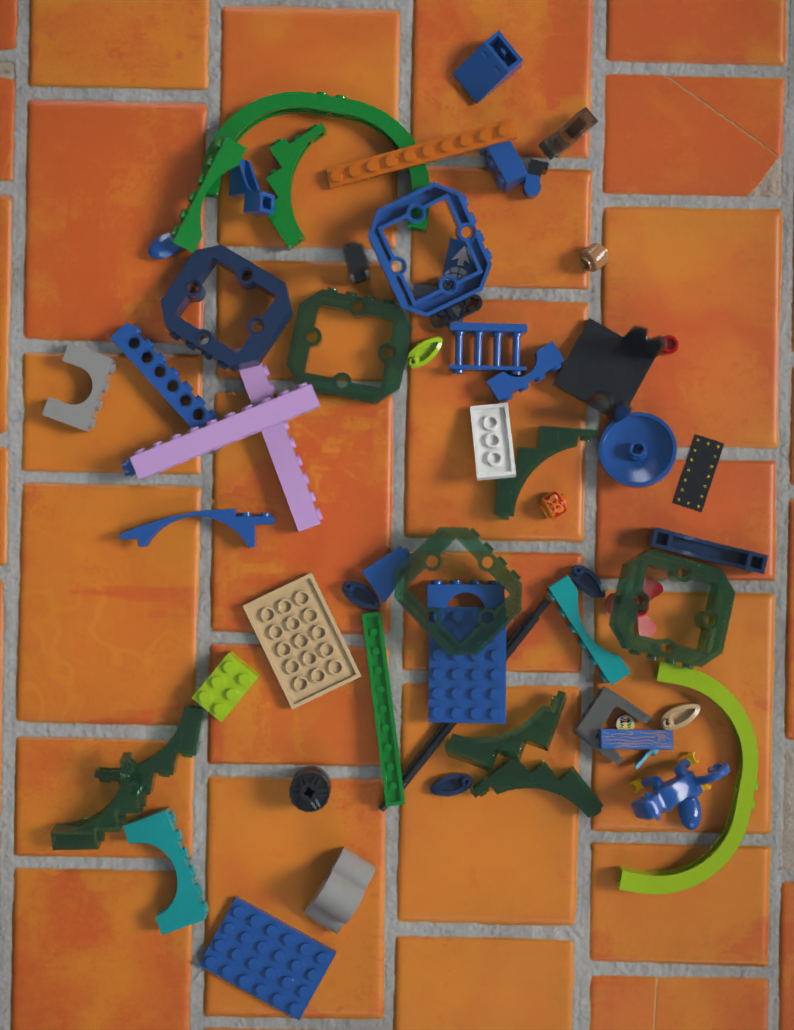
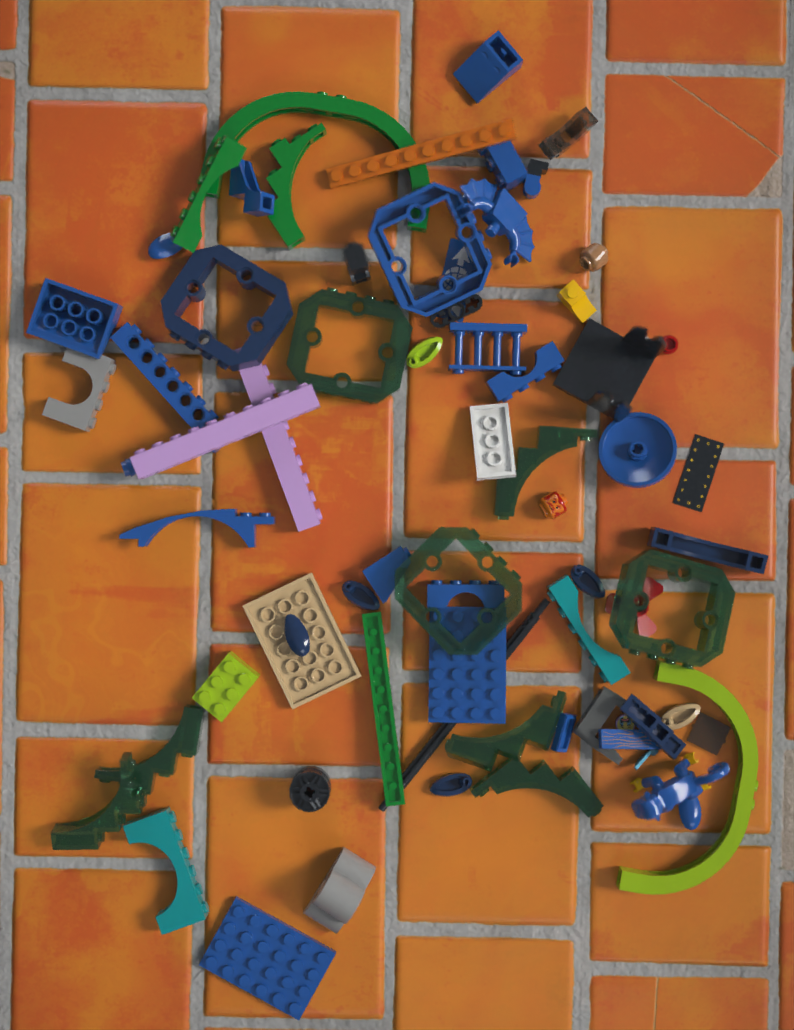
none -> blue slope [26,278,123,359]
none -> dark blue arm [284,614,310,656]
none -> blue torso [457,178,535,268]
none -> blue tile [551,712,576,752]
none -> yellow arch [556,279,597,324]
none -> dark blue slope [620,694,686,760]
none -> clear smoke piece [686,712,731,755]

